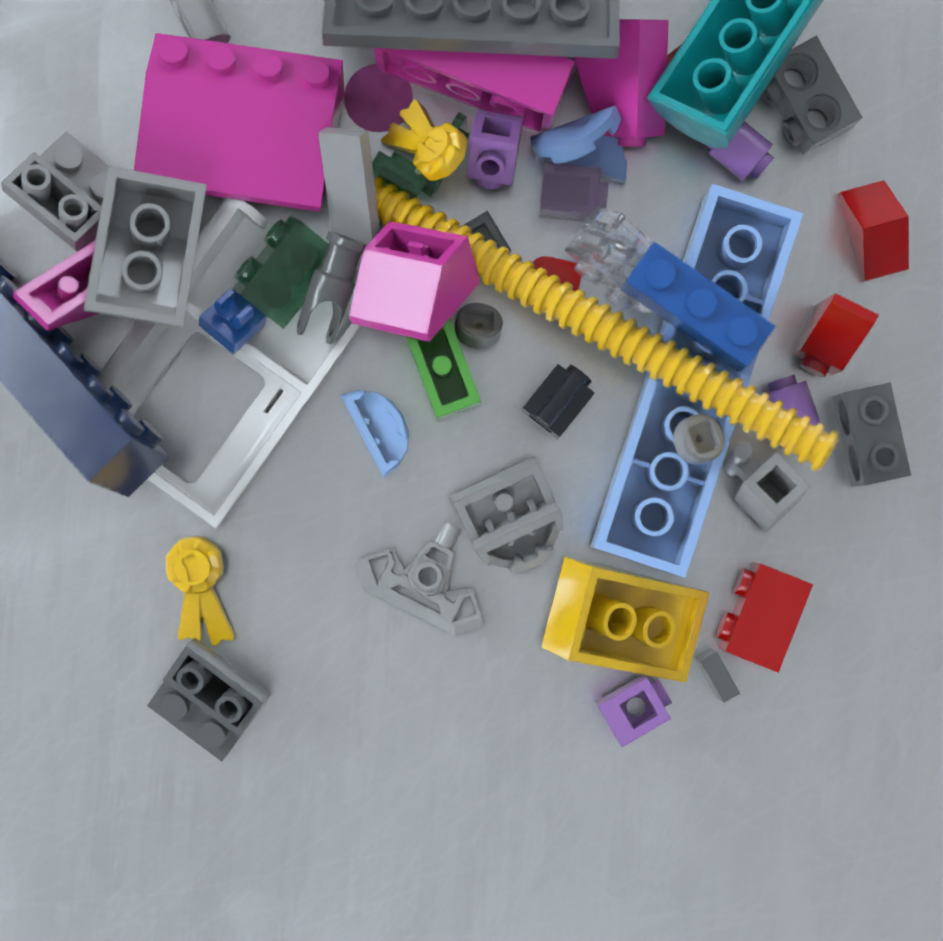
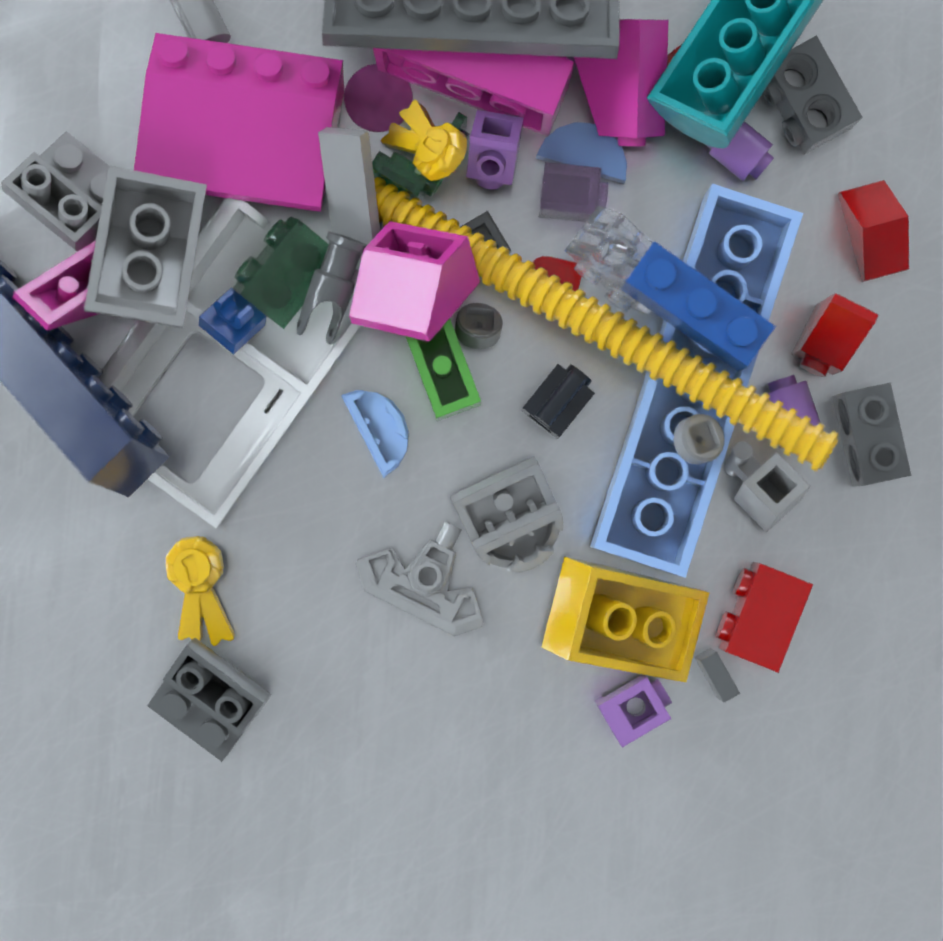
medium blue tile [530,106,622,164] -> none

